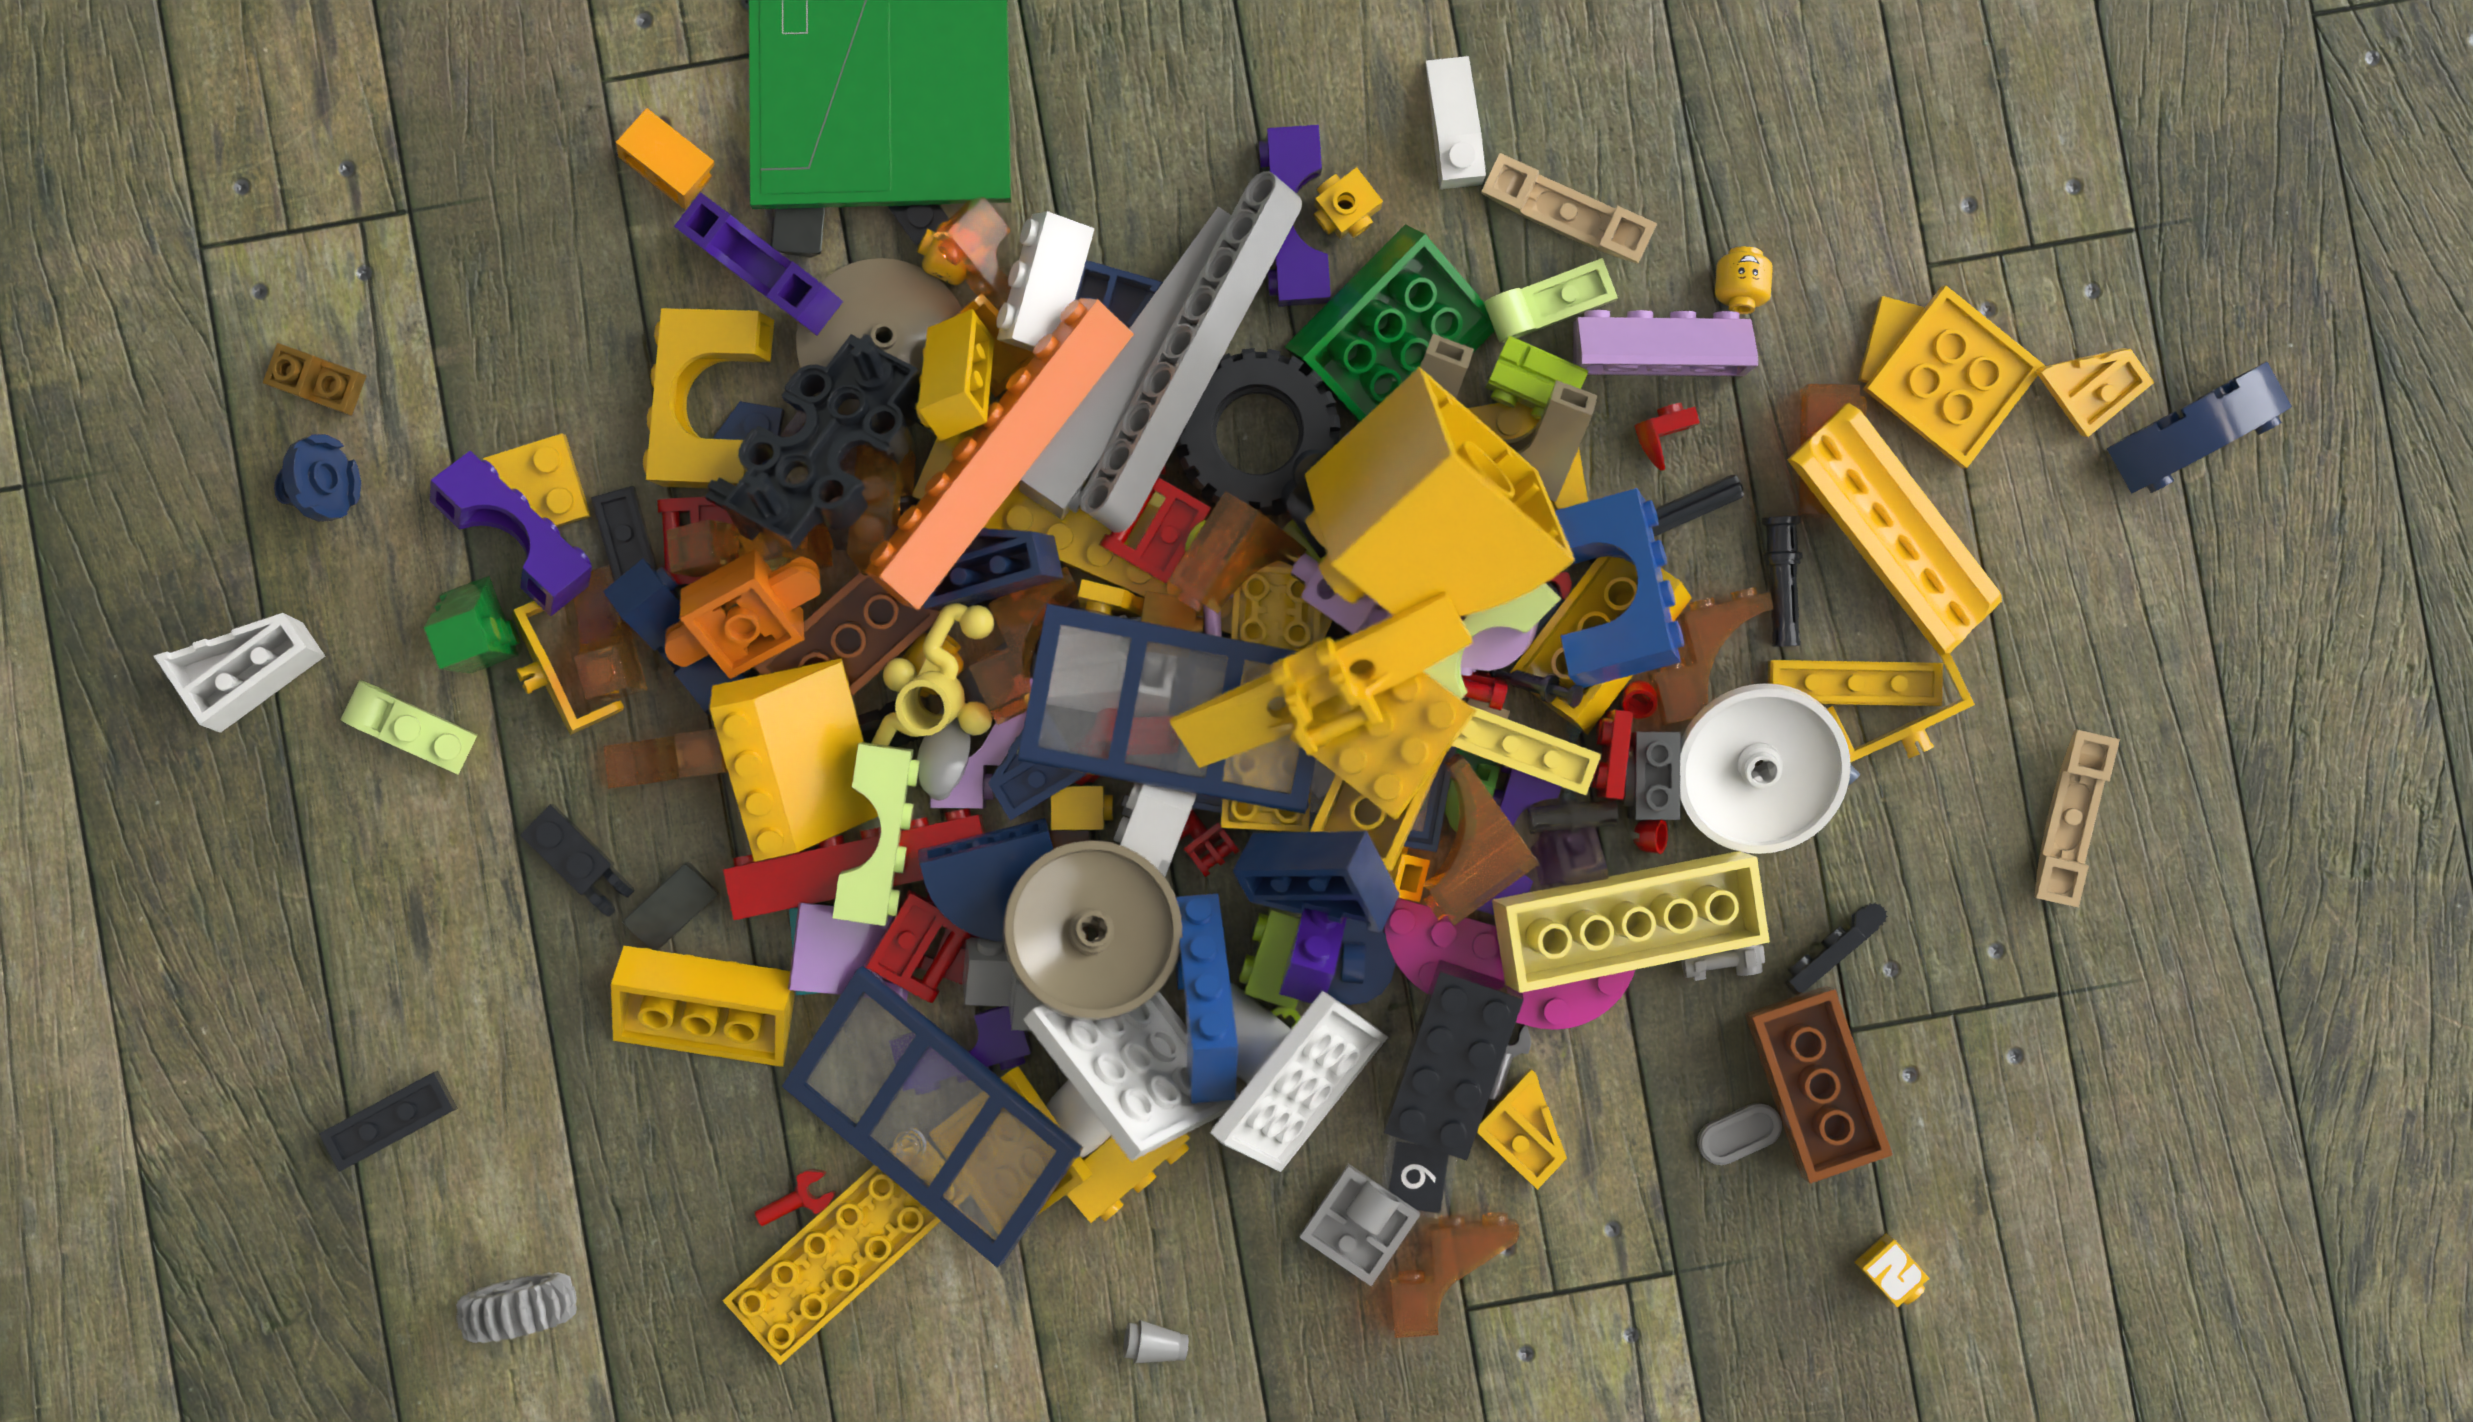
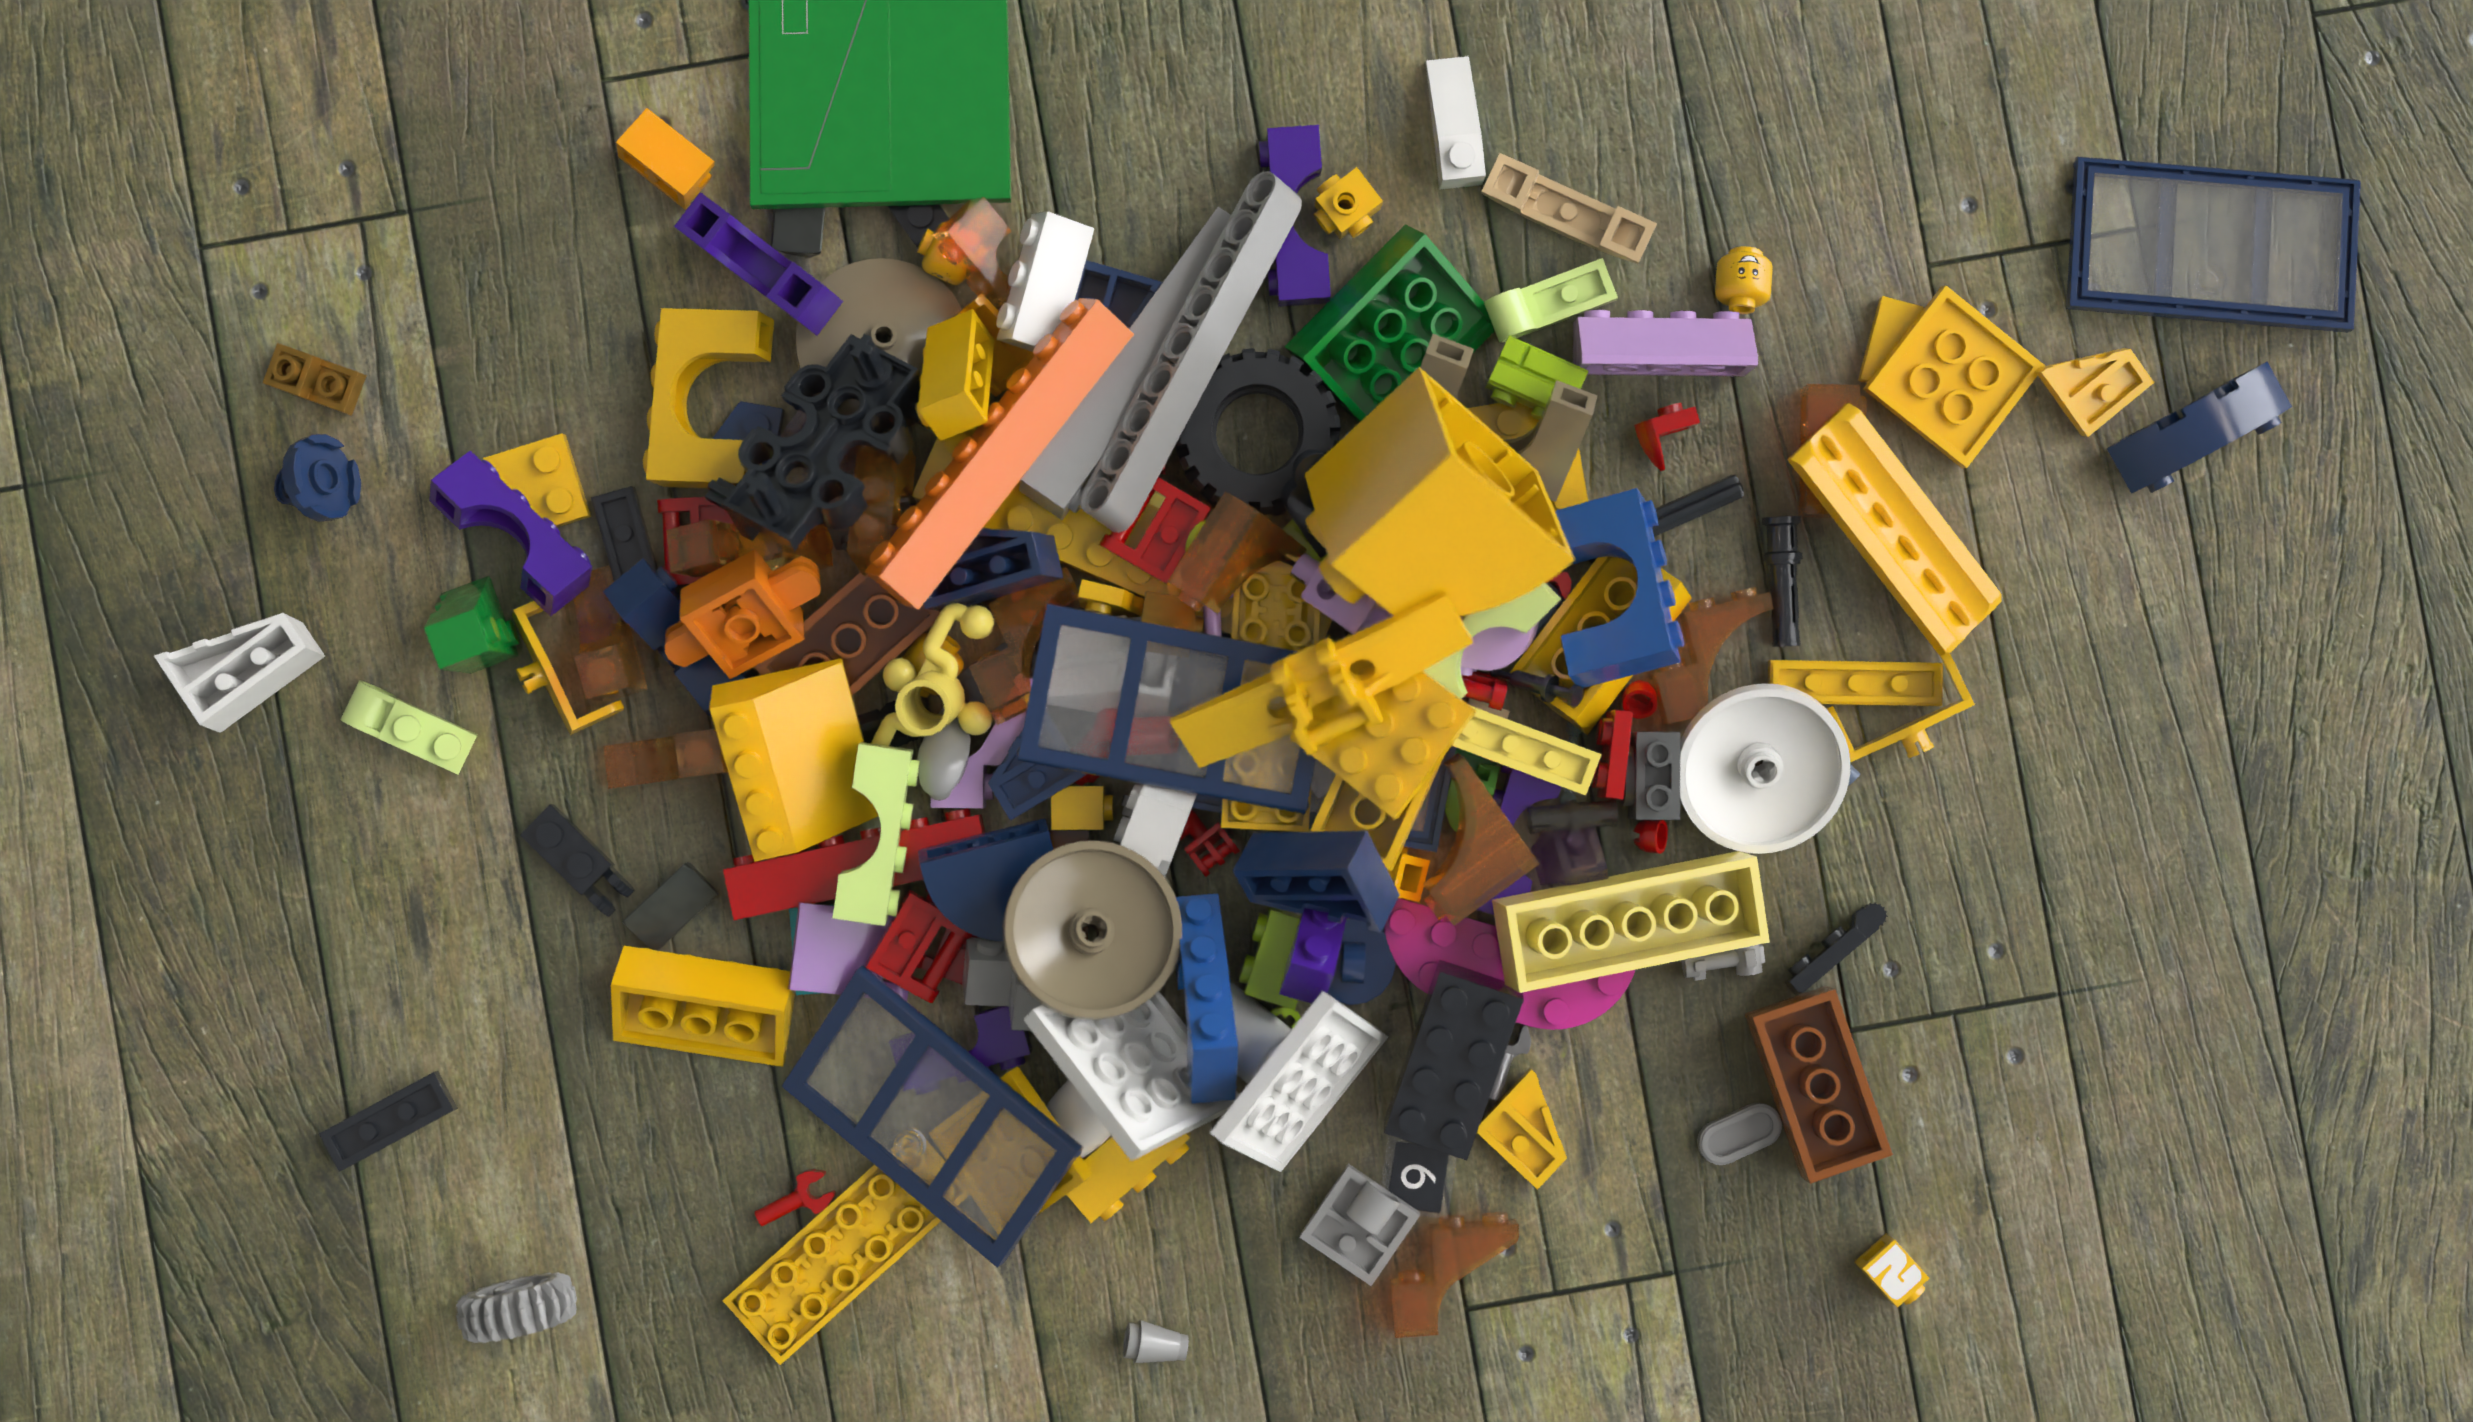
tan slope [2034,729,2120,908] -> none
none -> clear door [2066,157,2361,333]

